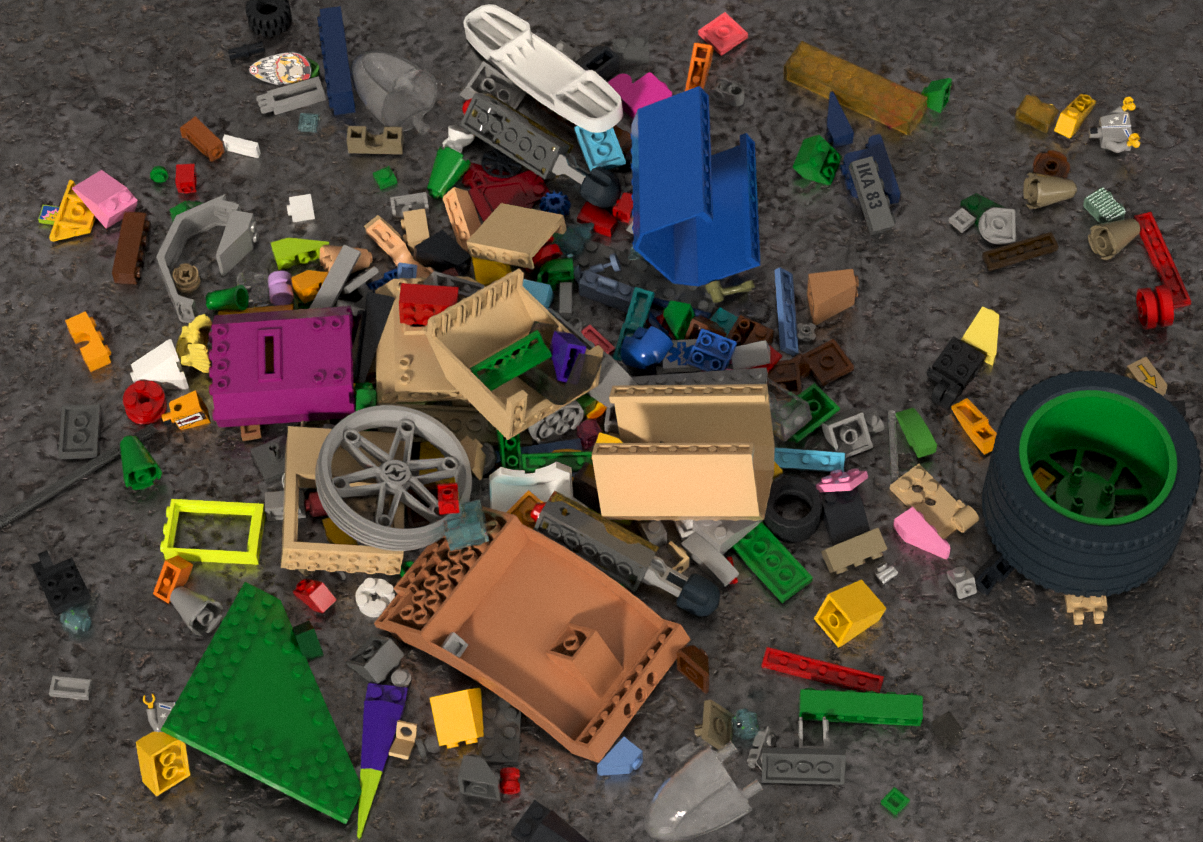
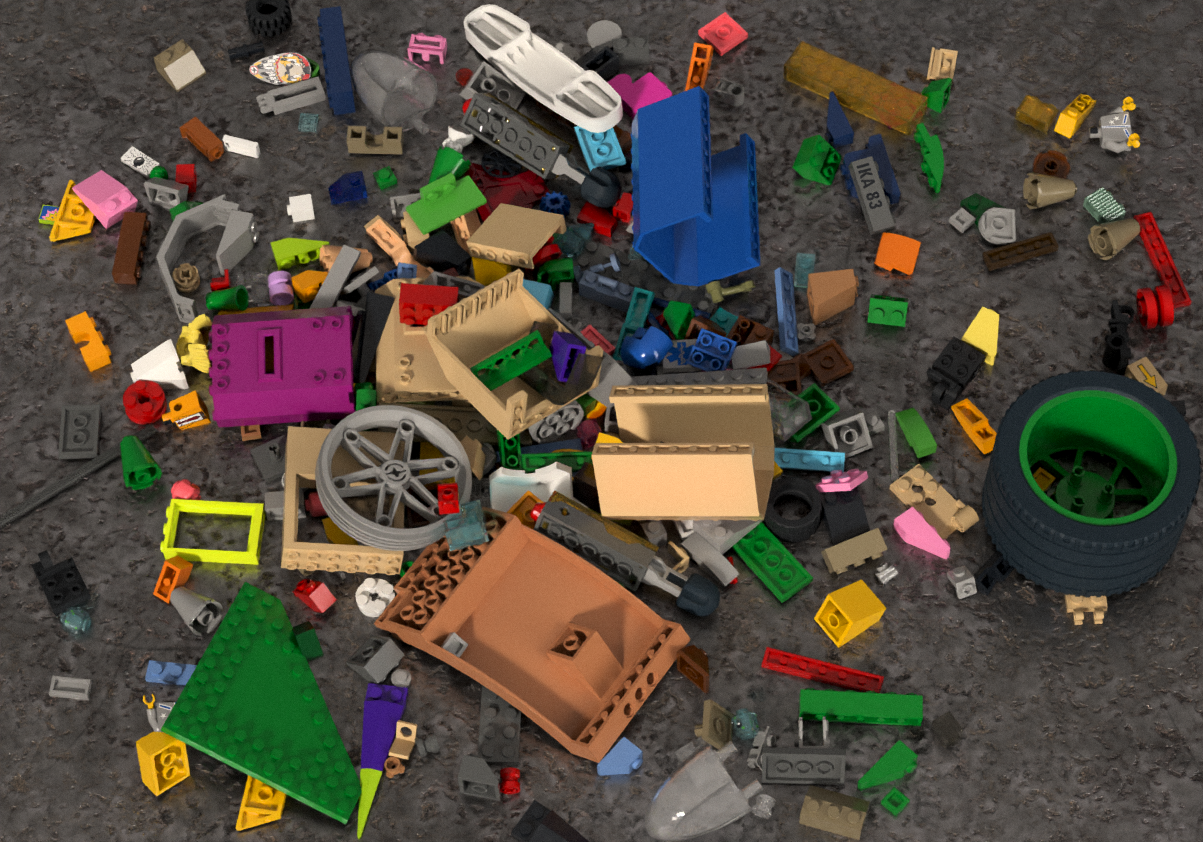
yellow slope [430,688,484,749] -> none
none -> tile [120,146,160,179]
none -> light grey slope [144,177,189,209]
none -> medium blue plate [145,660,197,686]
none -> slope [154,39,206,92]
none -> coral head [171,479,201,500]
none -> red panel [210,269,231,292]
none -> yellow wing [236,775,287,831]
none -> clear blue slope [328,171,367,204]
none -> medium nougat plate [384,756,405,778]
none -> bright green bracket [406,172,487,235]
none -> bright pink window [407,33,447,64]
none -> clear red plate [455,68,473,85]
none -> light grey tile [587,20,622,50]
none -> clear wheel [751,794,776,819]
none -> clear light blue slope [794,253,815,288]
none -> dark tan slope [799,785,870,840]
none -> green slope [857,740,918,792]
none -> green bracket [867,294,908,327]
none -> orange slope [874,232,921,275]
none -> green slope [914,123,944,193]
none -> tan plate [927,47,958,83]
none -> black plate [1102,300,1135,375]

